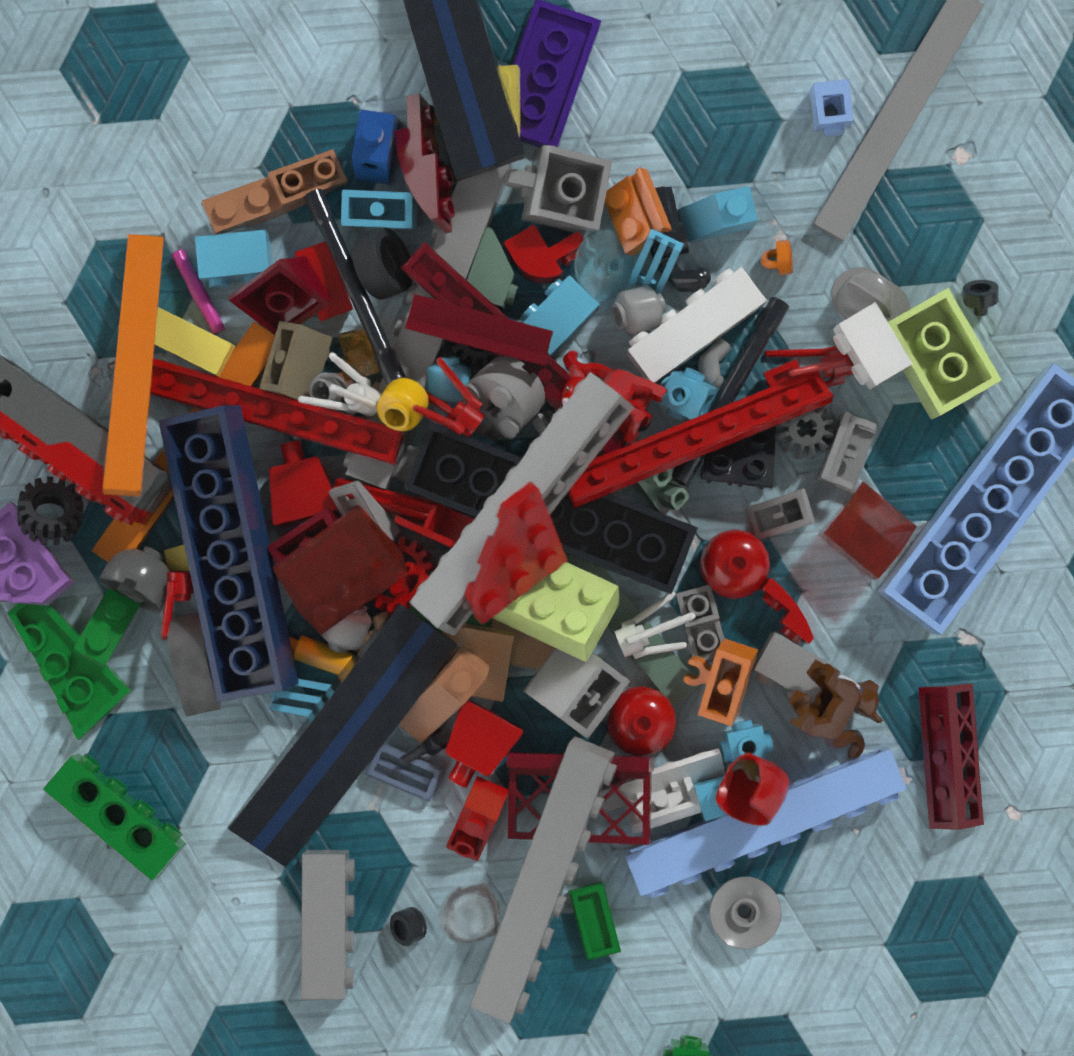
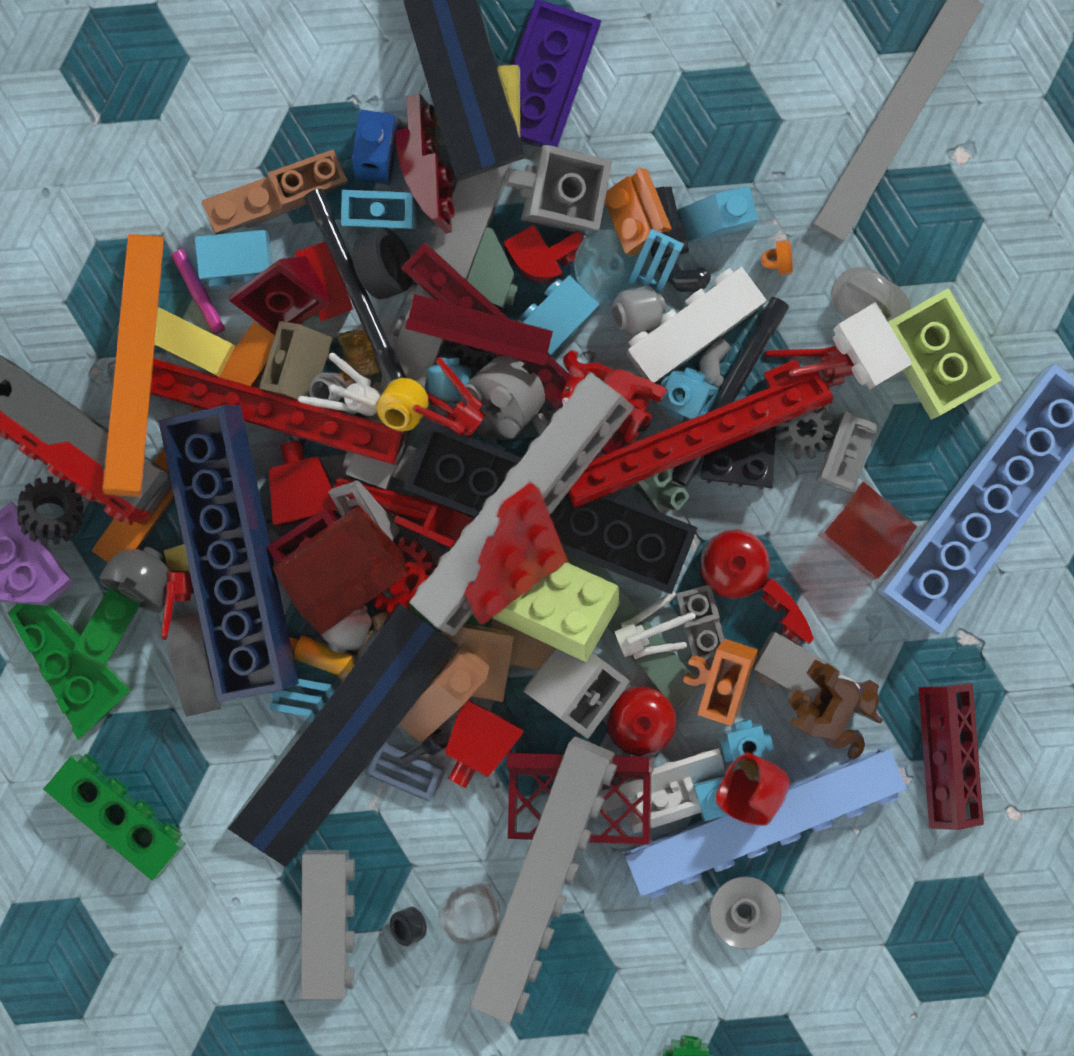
red slope [445,776,509,862] -> none
green tile [569,881,621,961] -> none
light grey slope [747,488,815,540] -> none
light blue brick [809,79,854,137] -> none
black tile [963,280,999,316] -> none

